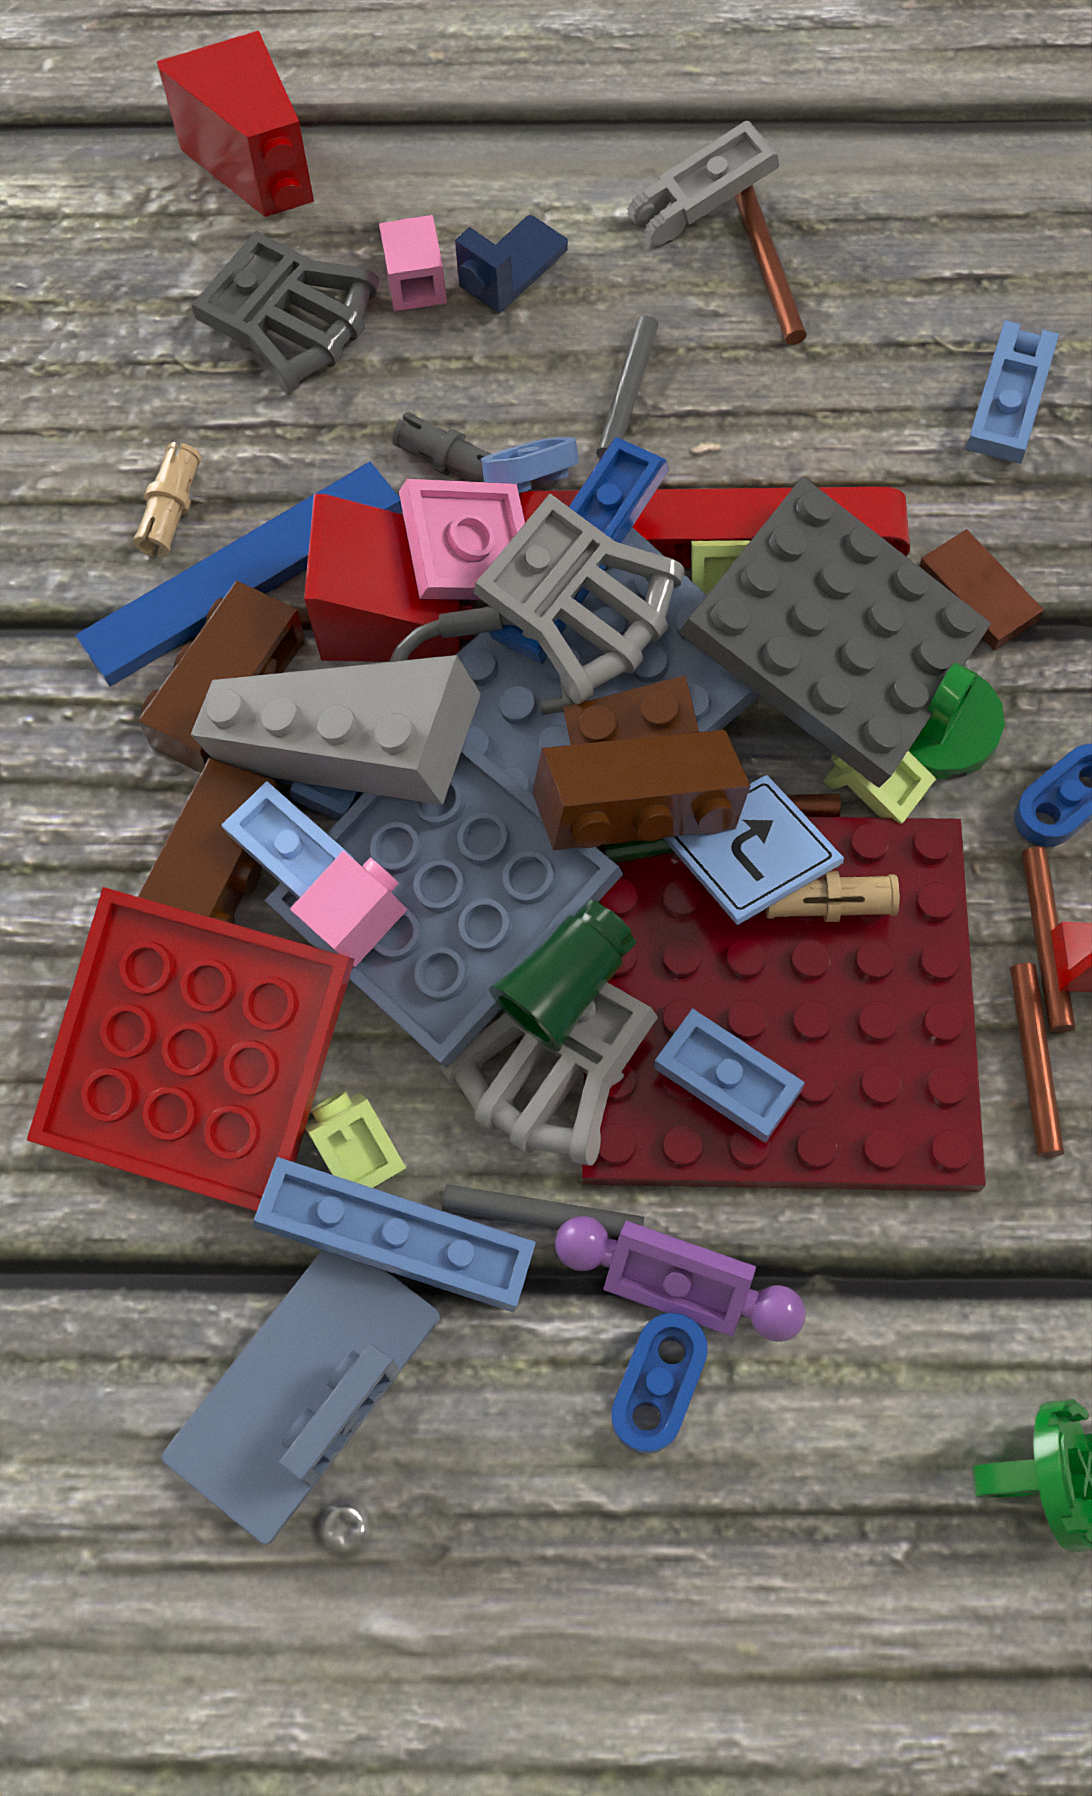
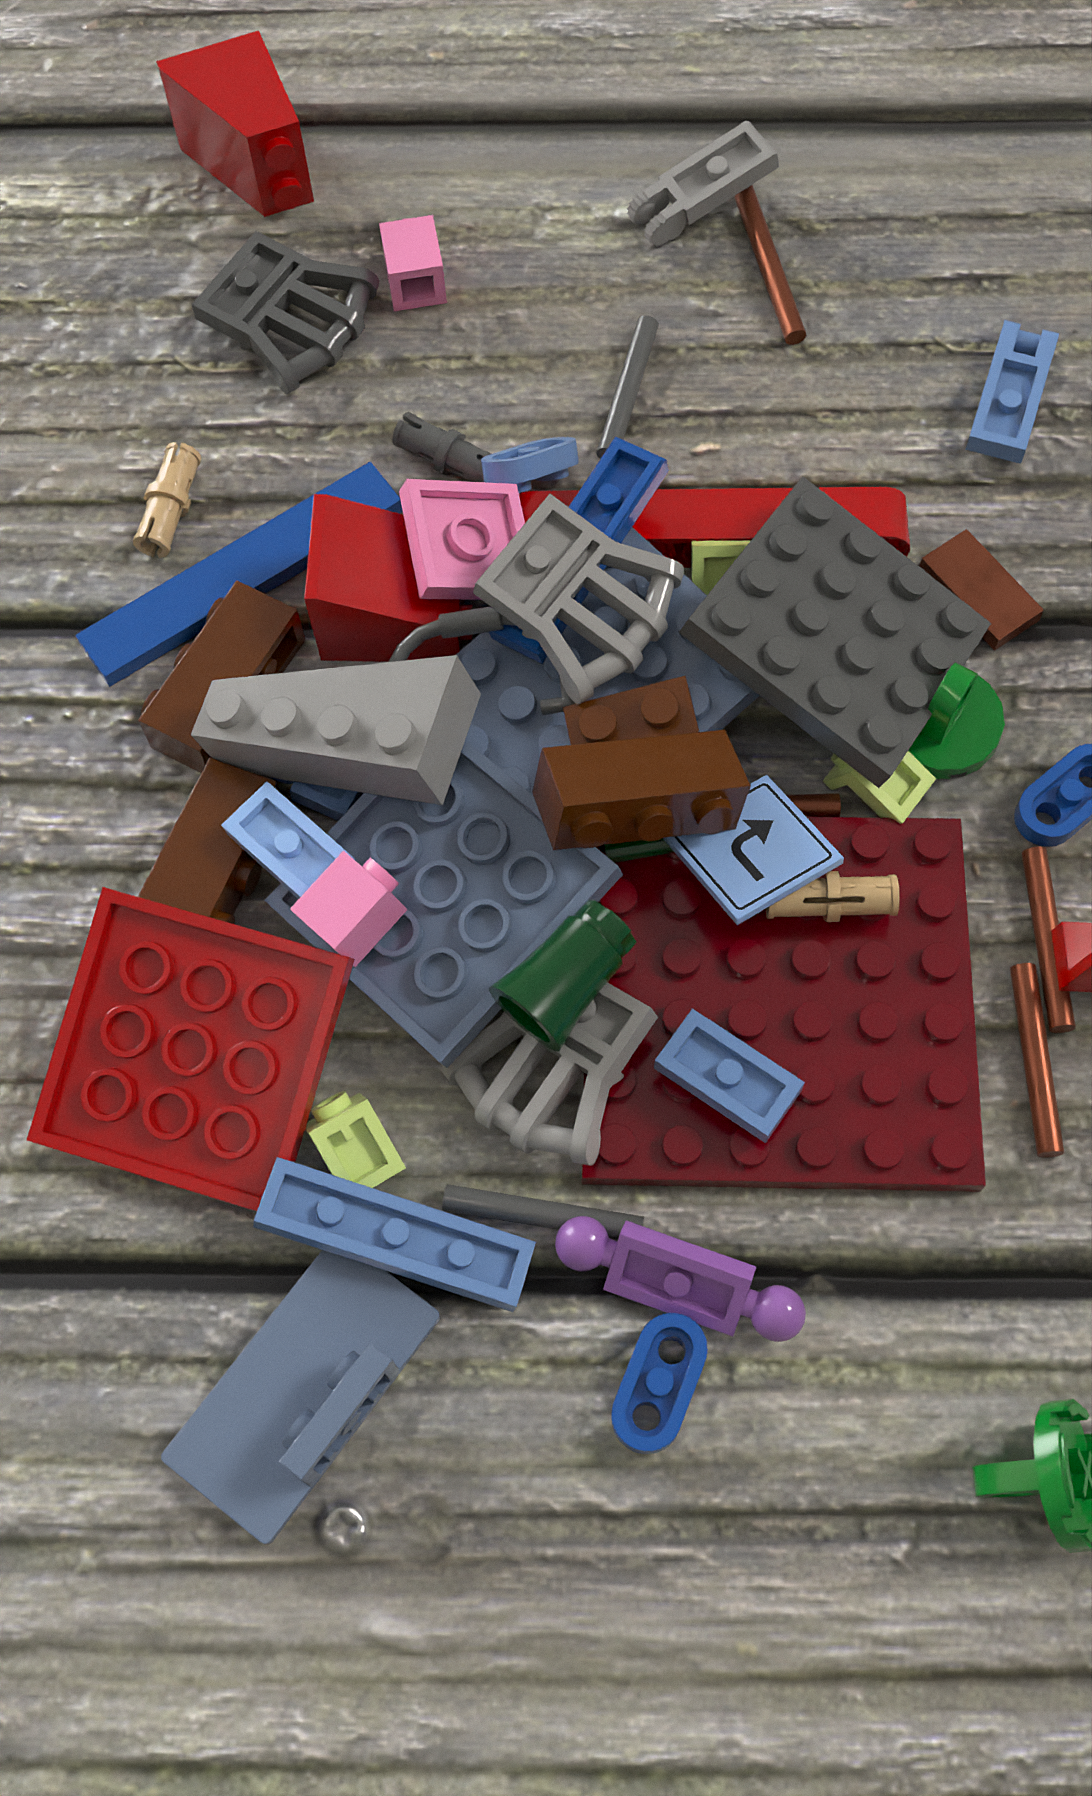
dark blue bracket [455,215,568,314] -> none

